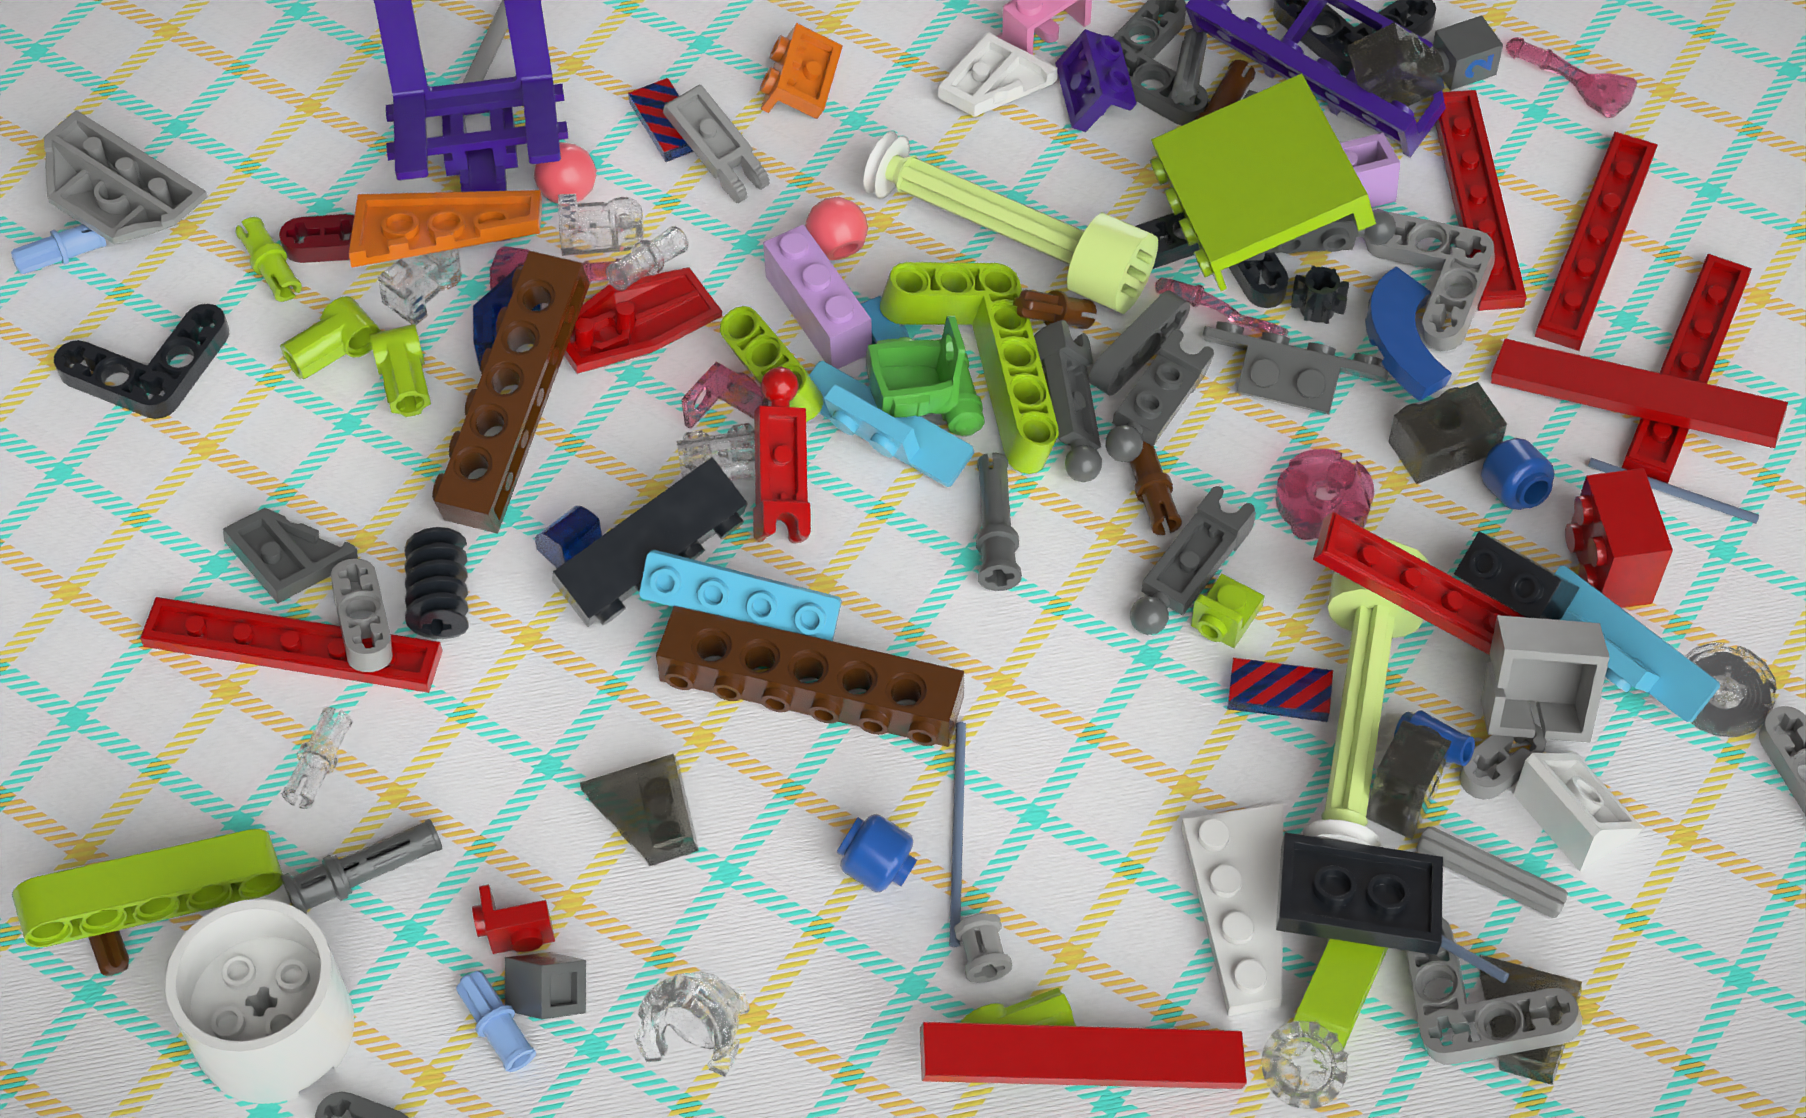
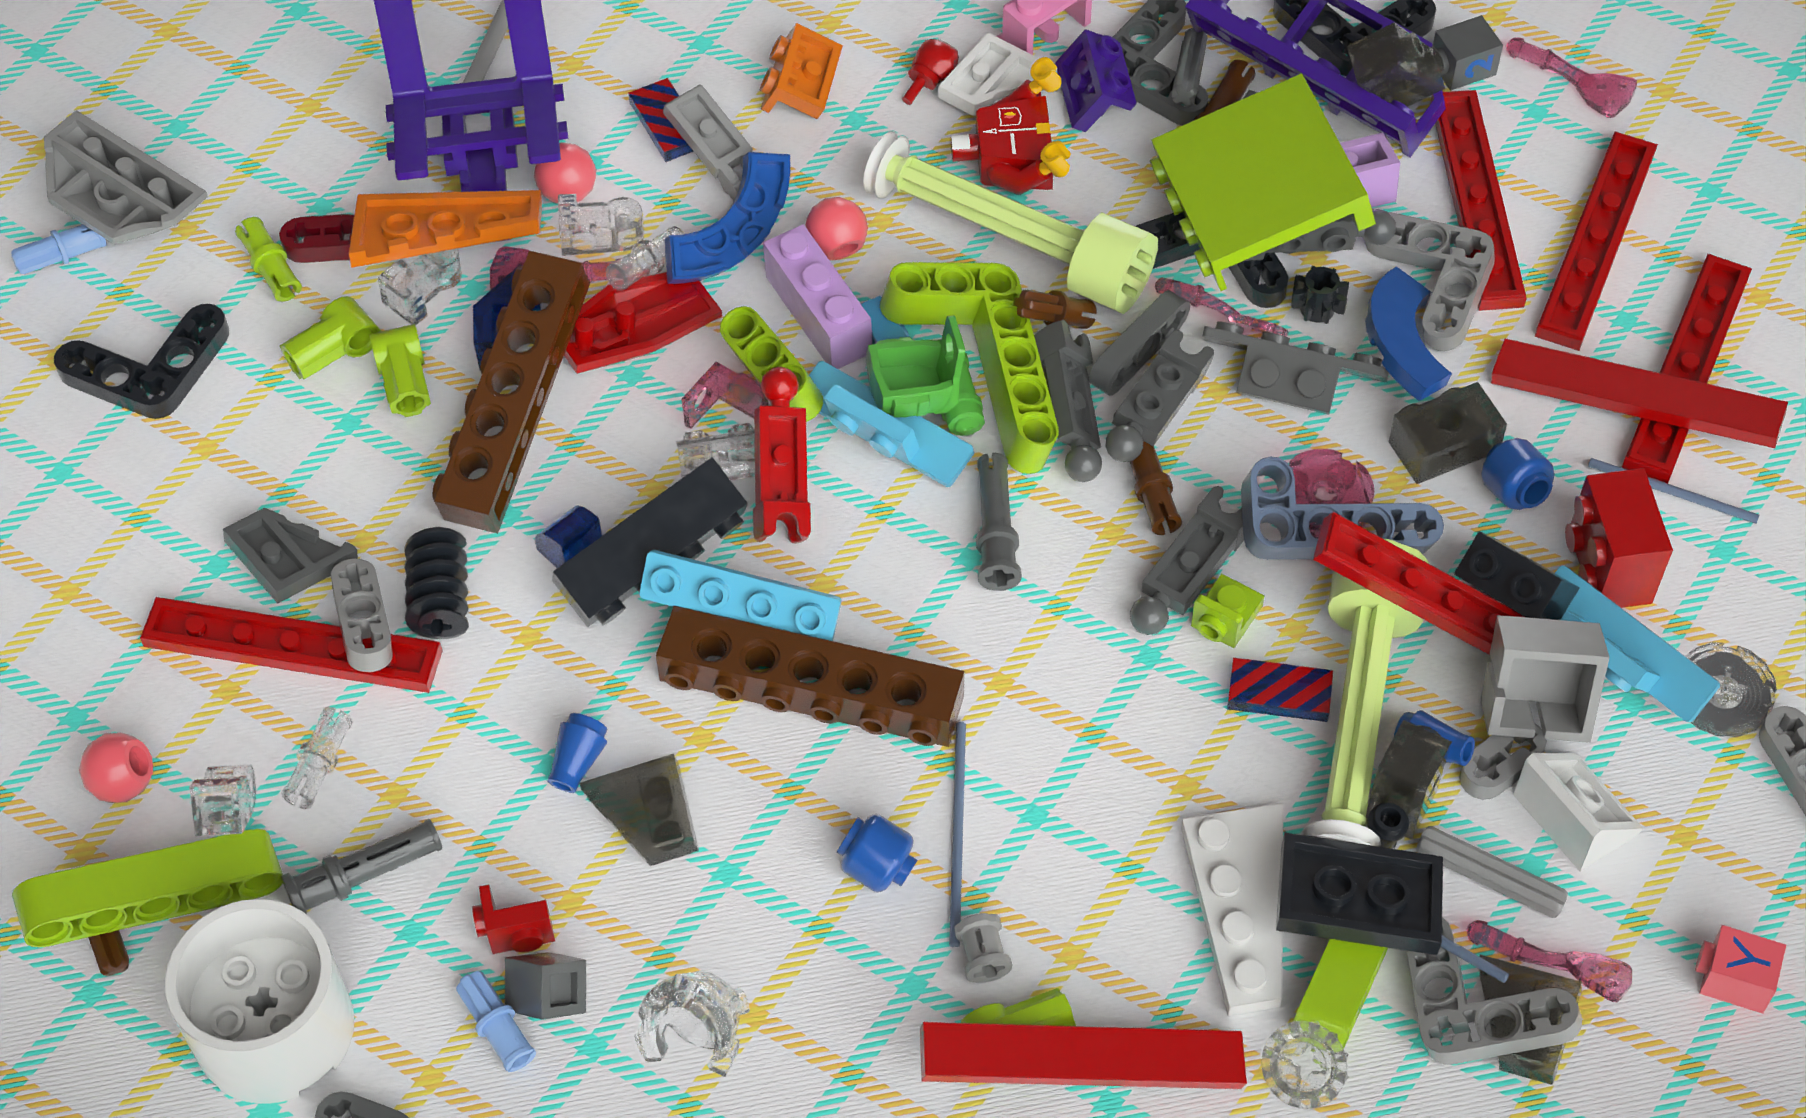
none -> coral piece [79,733,153,803]
none -> clear leg [189,764,256,836]
none -> blue cone [547,713,607,793]
none -> blue tile [664,152,791,284]
none -> red piece [902,39,959,105]
none -> red torso [951,57,1071,195]
none -> sand blue beam [1241,456,1444,560]
none -> black pin [1367,803,1409,849]
none -> clear pink piece [1466,920,1632,1002]
none -> coral brick [1695,925,1786,1014]

